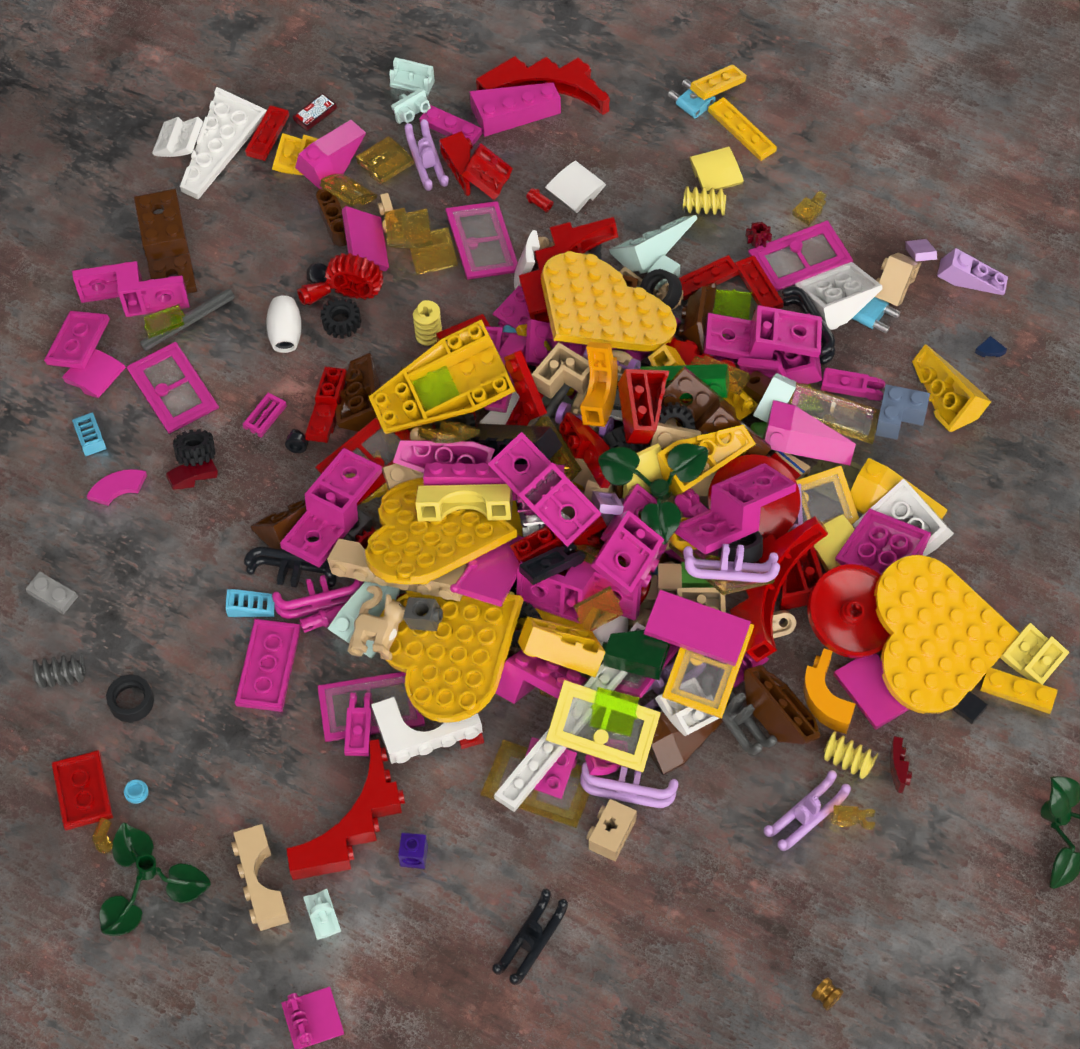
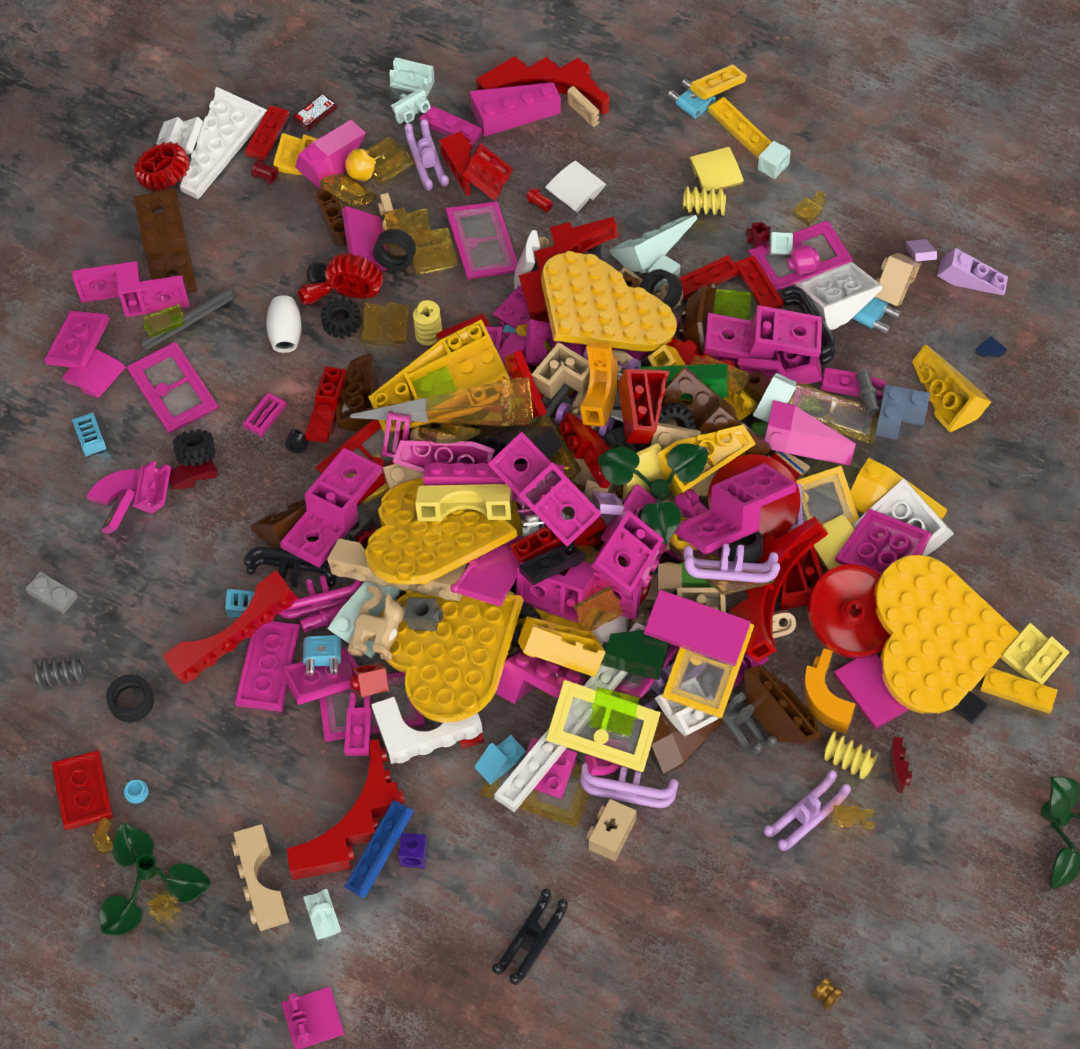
none -> dark pink tile [100,488,135,535]
none -> dark pink hinge [132,461,171,514]
none -> red gear [134,142,190,192]
none -> clear yellow gear [147,890,180,923]
none -> red arch [163,570,298,684]
none -> dark red bush [251,160,279,184]
none -> dark pink tile [281,647,358,705]
none -> medium azure piece [303,635,341,676]
none -> blue tile [344,800,414,899]
none -> yellow hair [345,148,375,182]
none -> clear yellow plate [349,377,534,426]
none -> brick [350,662,389,697]
none -> clear yellow slope [360,302,409,345]
none -> black tyre [373,229,416,271]
none -> dark pink tile [382,411,412,458]
none -> medium azure slope [474,735,527,785]
none -> tan tile [568,86,599,127]
none -> light aqua brick [758,141,791,179]
none -> light aqua plate [769,232,793,256]
none -> dark pink head [787,245,820,276]
none -> dark grey pin [856,371,880,416]

